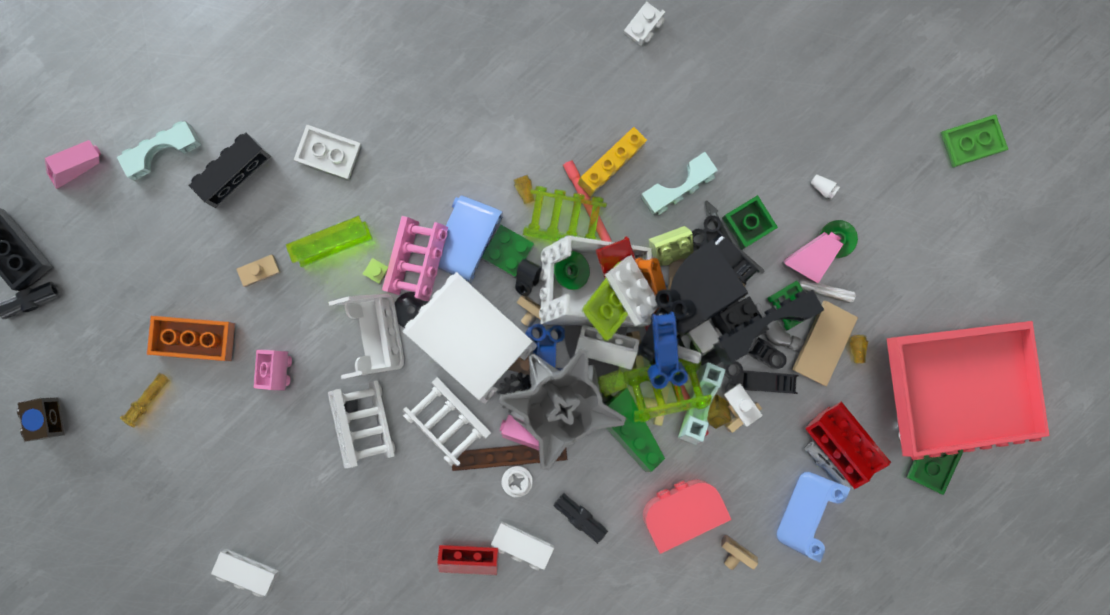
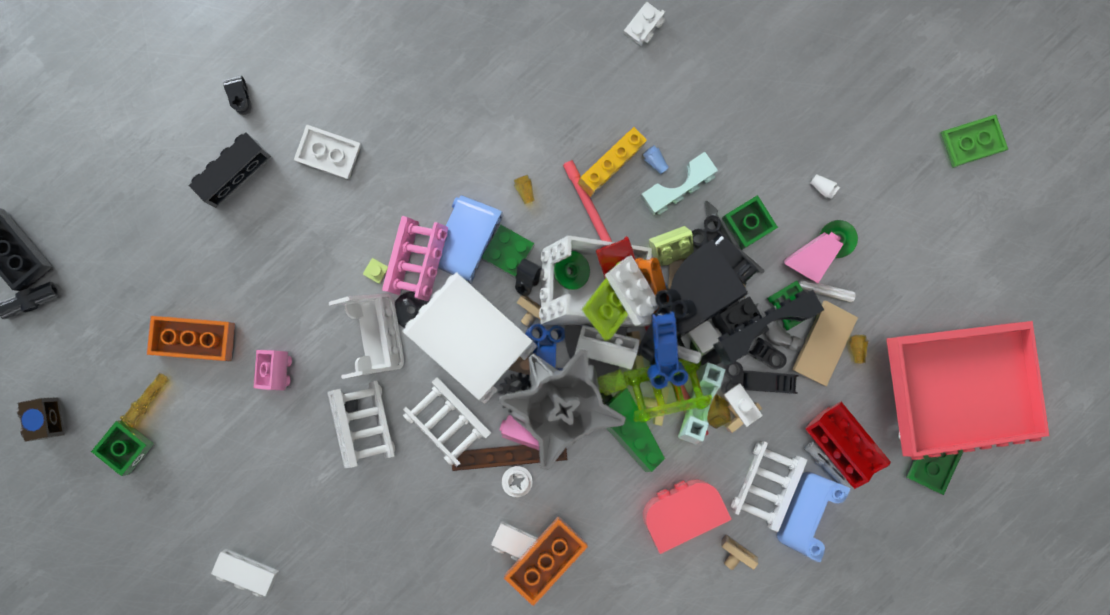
bright pink slope [45,140,101,189] -> none
light aqua arch [117,121,201,181] -> none
tan tile [236,254,281,287] -> none
clear neon green fence [285,216,373,268] -> none
red brick [437,545,499,575] -> none
clear neon green fence [523,186,607,241] -> none
black piece [553,493,608,544] -> none
none -> green brick [91,420,154,476]
none -> black piece [223,75,252,115]
none -> orange brick [504,516,588,606]
none -> light blue cone [642,145,669,174]
none -> white fence [731,441,807,532]

